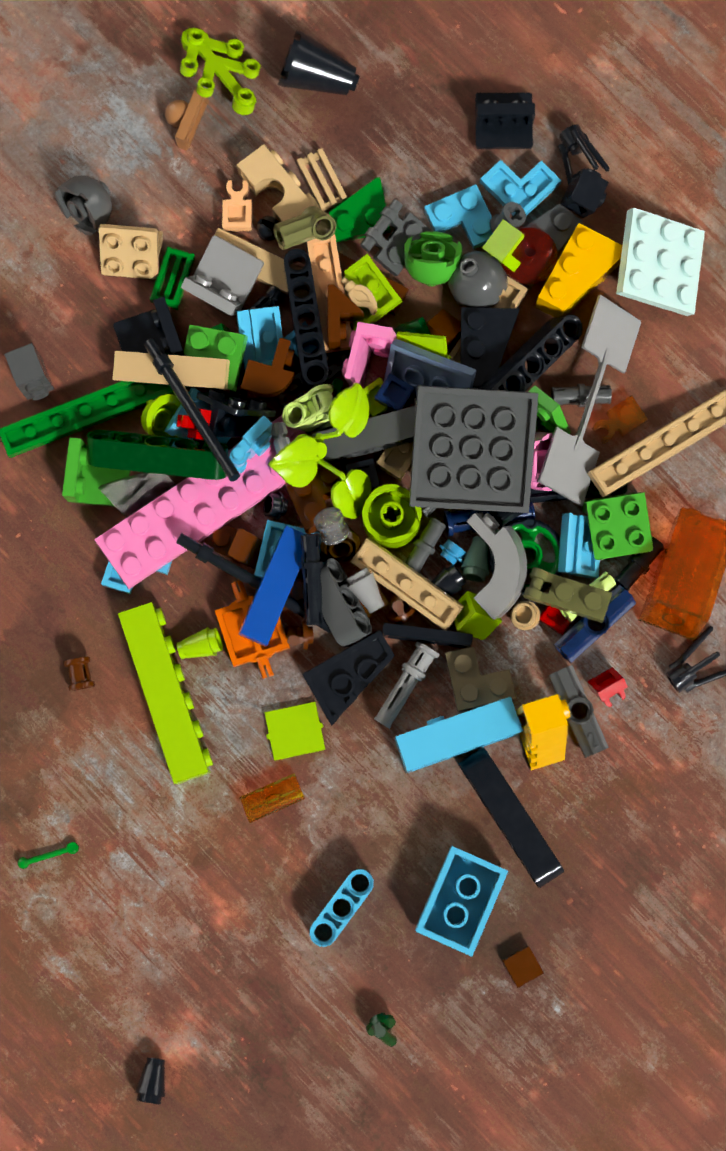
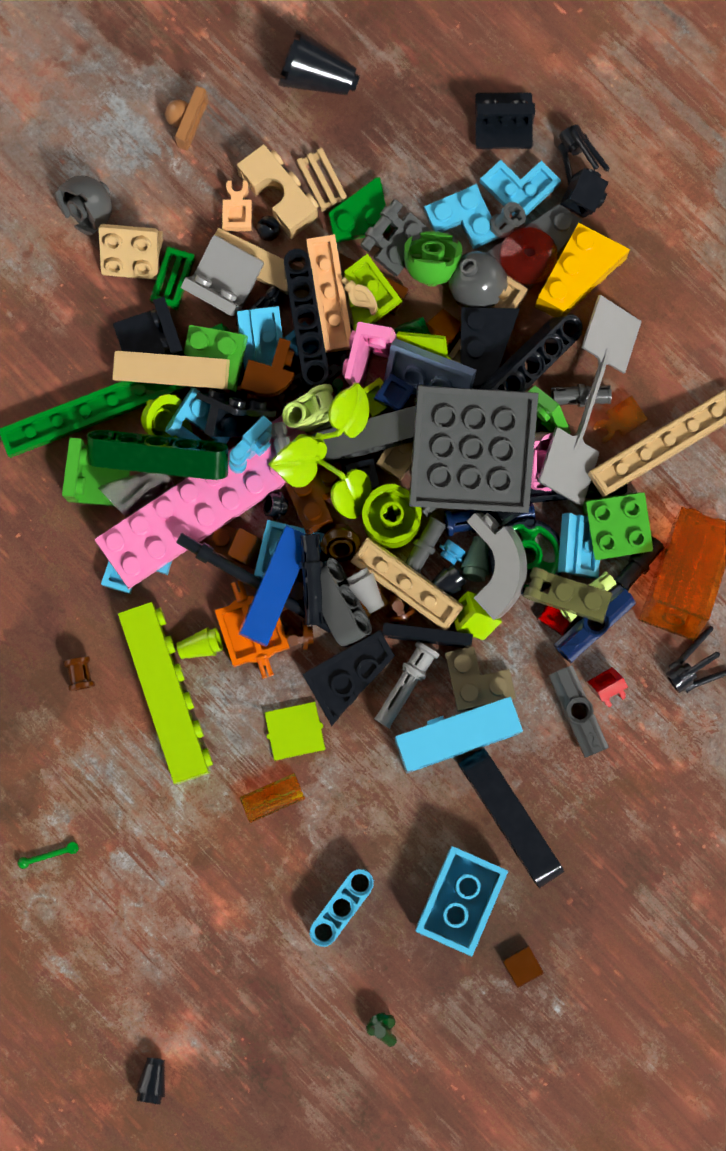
dark grey brick [4,343,54,400] -> none
black bar [144,338,240,482] -> none
red tile [176,409,212,440] -> none
lime plant [180,28,261,115] -> none
olive piece [273,206,336,250] -> none
clear wheel [314,507,350,545] -> none
reddish brown slope [328,284,364,350] -> none
lime panel [482,219,525,272] -> none
tan plate [511,601,541,630] -> none
yellow wedge [516,694,571,770] -> none
light aqua plate [616,208,705,316] -> none

